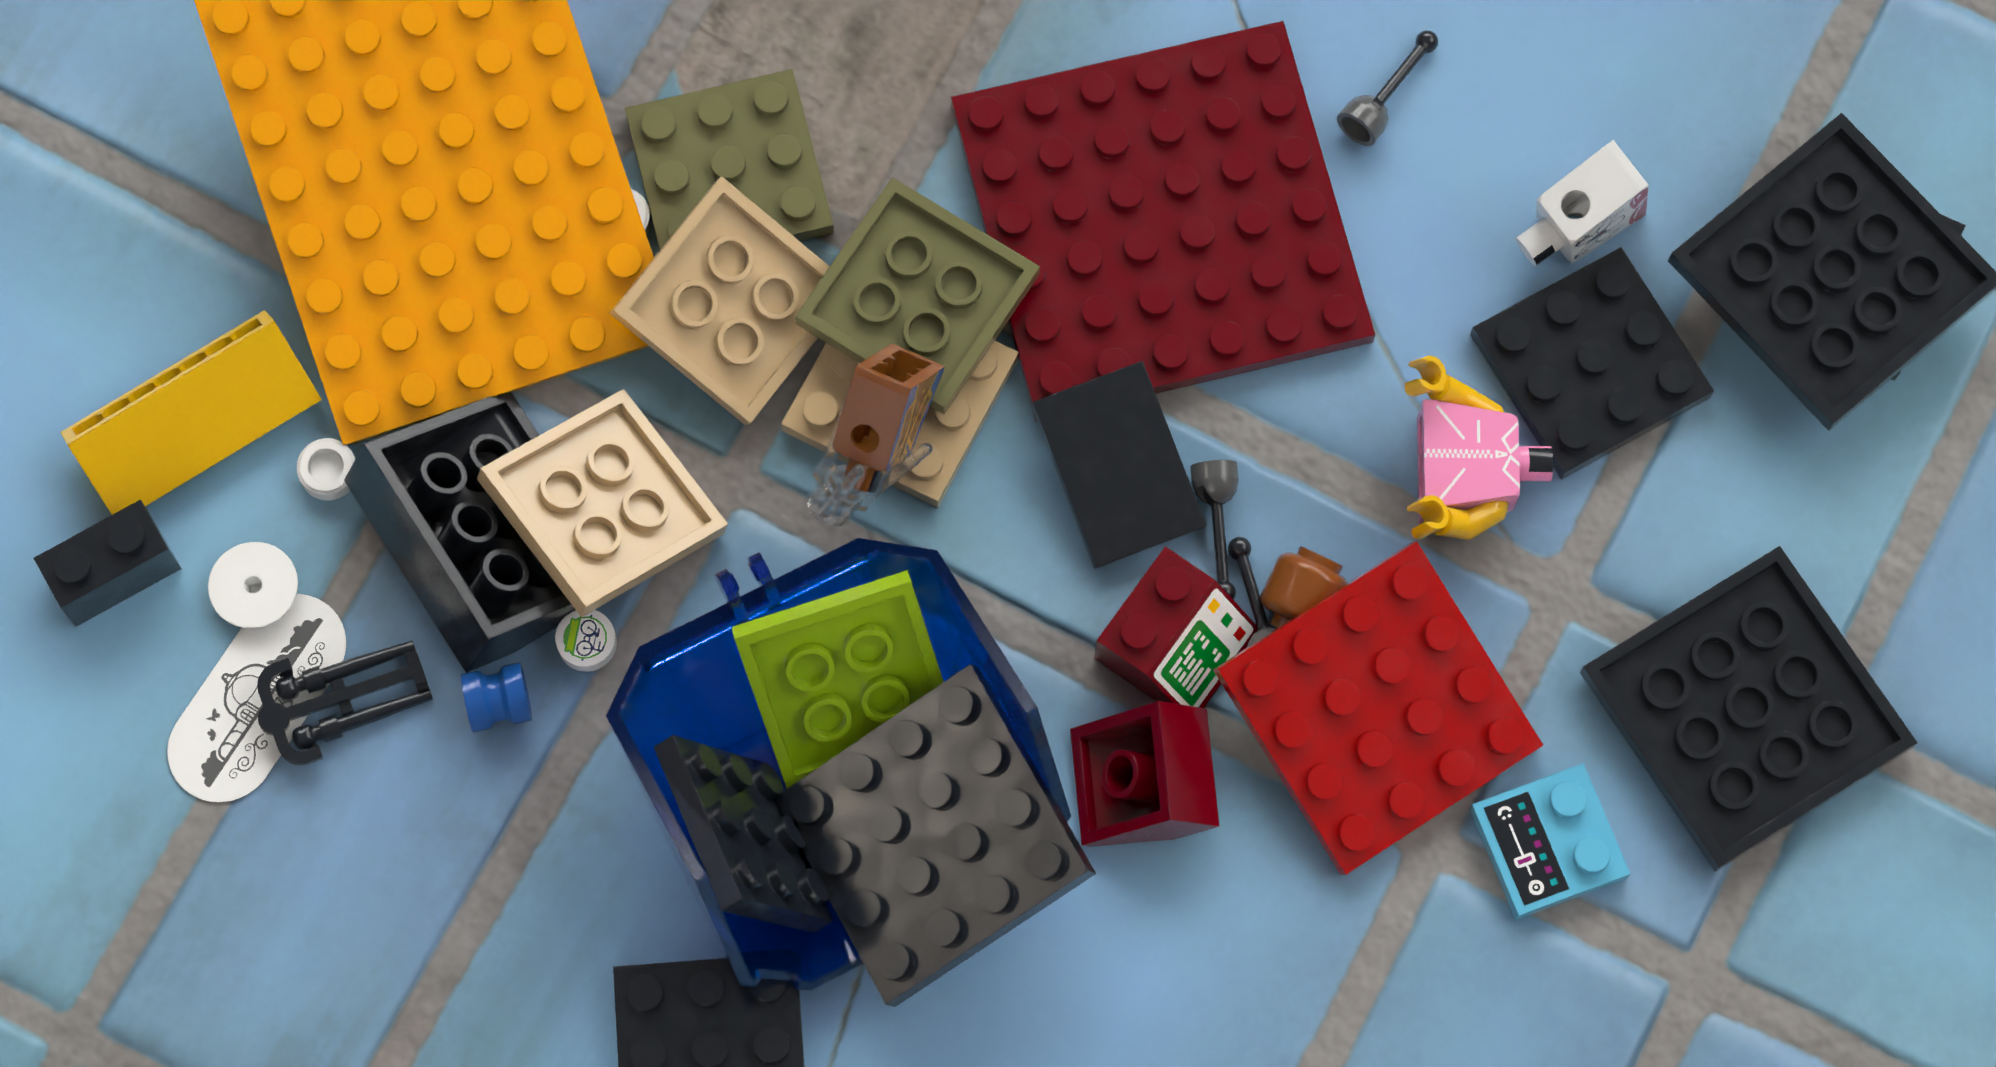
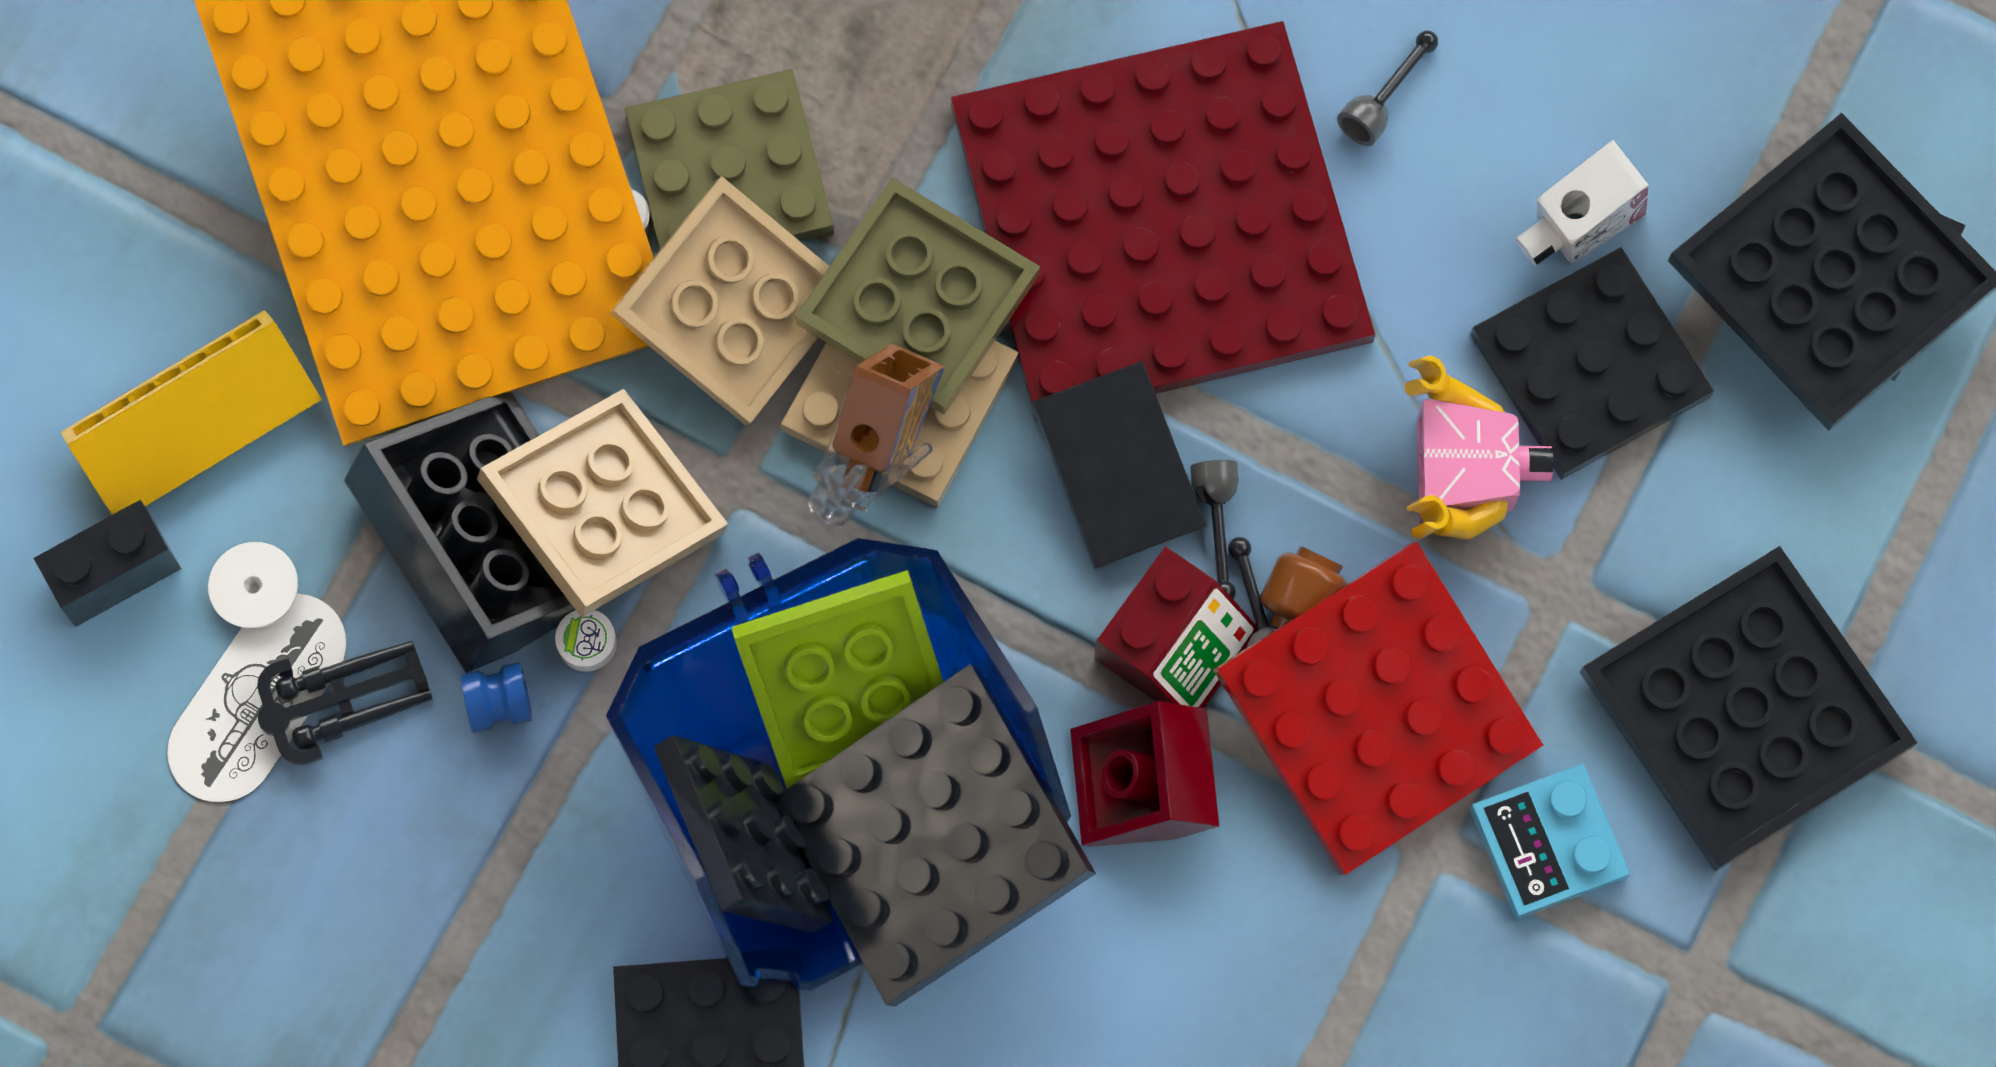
white tile [297,438,355,501] -> none

